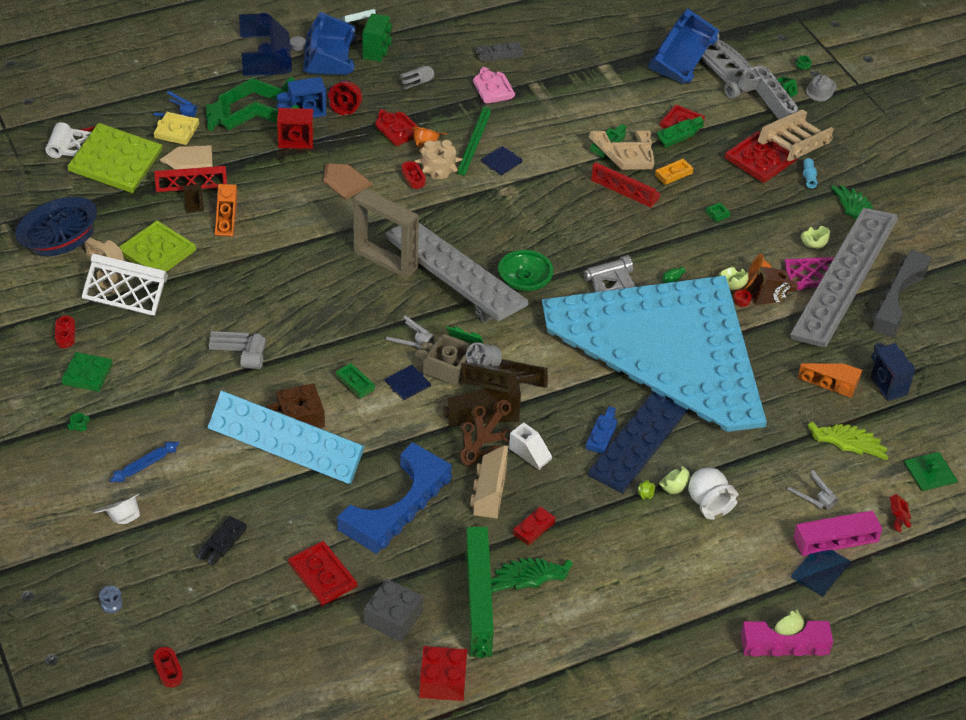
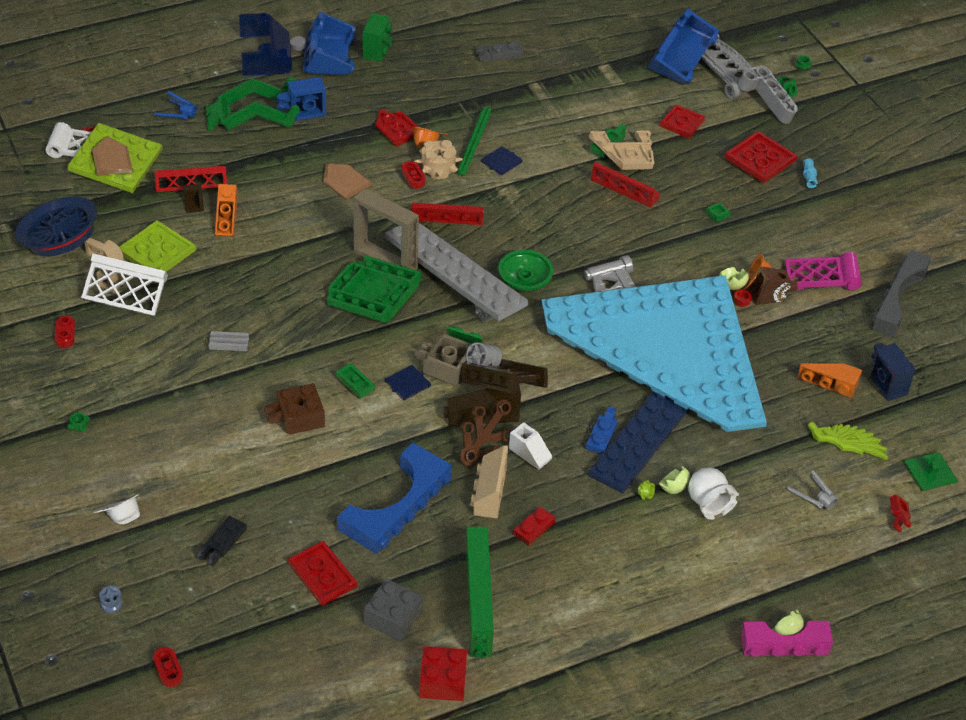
green plate [61,352,113,392] -> none
blue wheel [110,441,180,483] -> none
light yellow plate [154,112,199,145] -> none
tan tile [160,145,213,170] -> none
medium azure plate [208,391,365,484] -> none
light grey piece [241,334,266,370] -> none
red brick [277,108,314,149] -> none
red cylinder [328,81,363,115] -> none
light aqua tile [337,9,376,23] -> none
light grey plant [386,315,435,349] -> none
light grey arm [399,66,434,90] -> none
bright pink tile [473,67,515,104] -> none
green animal [491,557,573,593] -> none
light orange plate [655,159,694,185] -> none
green hinge [657,116,704,148] -> none
green cylinder [662,267,686,283] -> none
tan fence [758,109,834,161] -> none
light grey plate [790,208,898,348] -> none
piece [791,549,851,597] -> none
dark pink brick [793,510,883,556] -> none
yellowish green hair [801,226,830,249] -> none
light grey piece [806,74,837,101] -> none
green animal [831,185,873,221] -> none
none -> medium nougat tile [92,136,133,175]
none -> green wedge [327,255,422,322]
none -> red fence [412,202,484,225]

